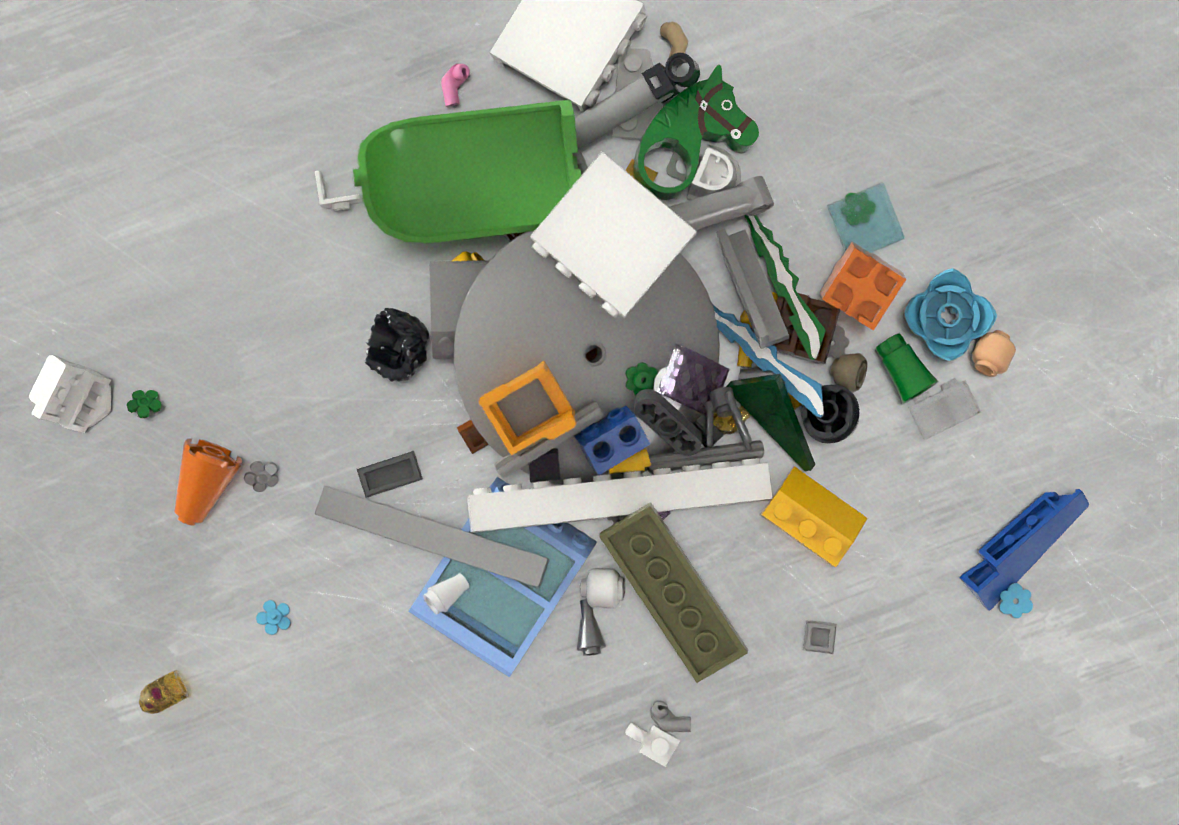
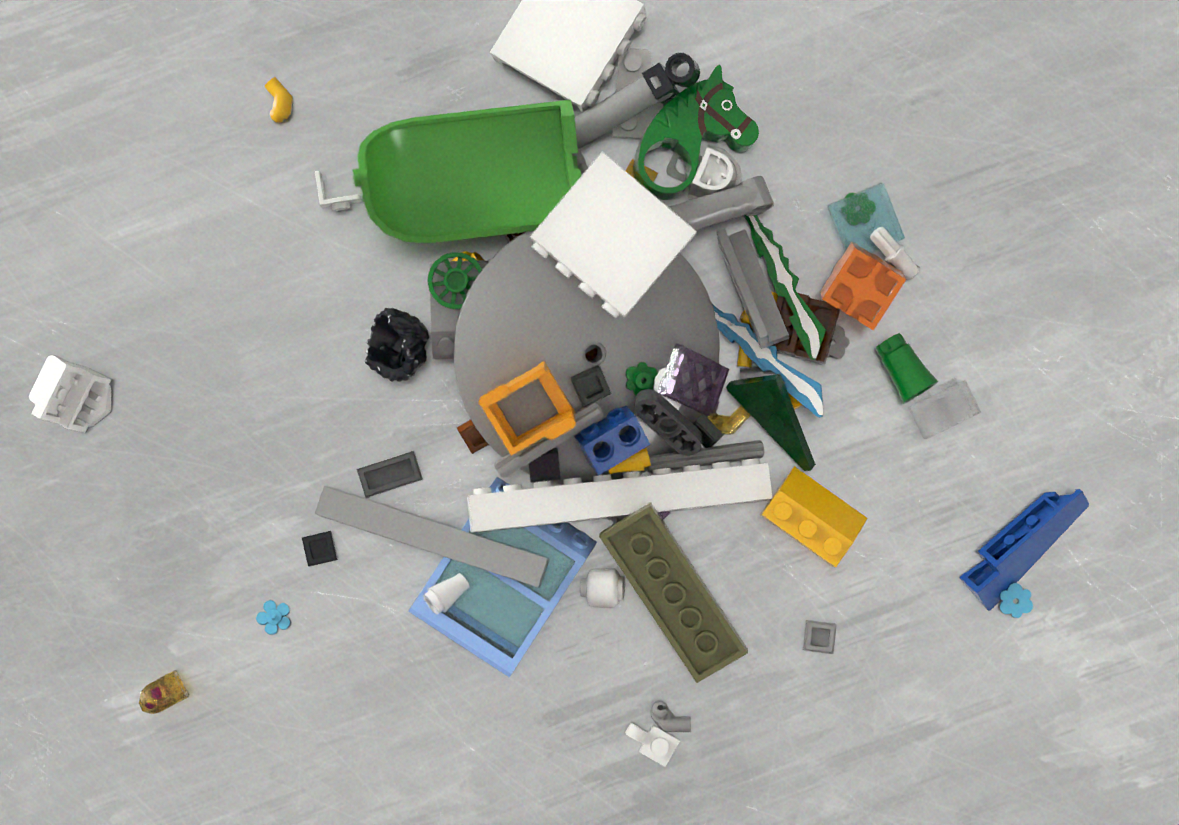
green plant [127,390,162,418] -> none
orange cone [174,438,242,526] -> none
light grey plant [244,461,278,492] -> none
bright pink arm [441,63,470,107] -> none
flat silver cone [577,599,606,656] -> none
tan arm [660,22,688,66] -> none
dark grey plant [704,387,752,451] -> none
black cone [801,385,860,444] -> none
dark tan cone [831,353,867,393] -> none
medium azure brick [904,268,997,361] -> none
light nougat head [971,330,1016,377] -> none
none -> yellow arm [264,77,293,123]
none -> black tile [302,531,338,567]
none -> green wheel [428,252,482,309]
none -> pearl dark grey tile [570,365,612,407]
none -> white axle [870,227,920,281]

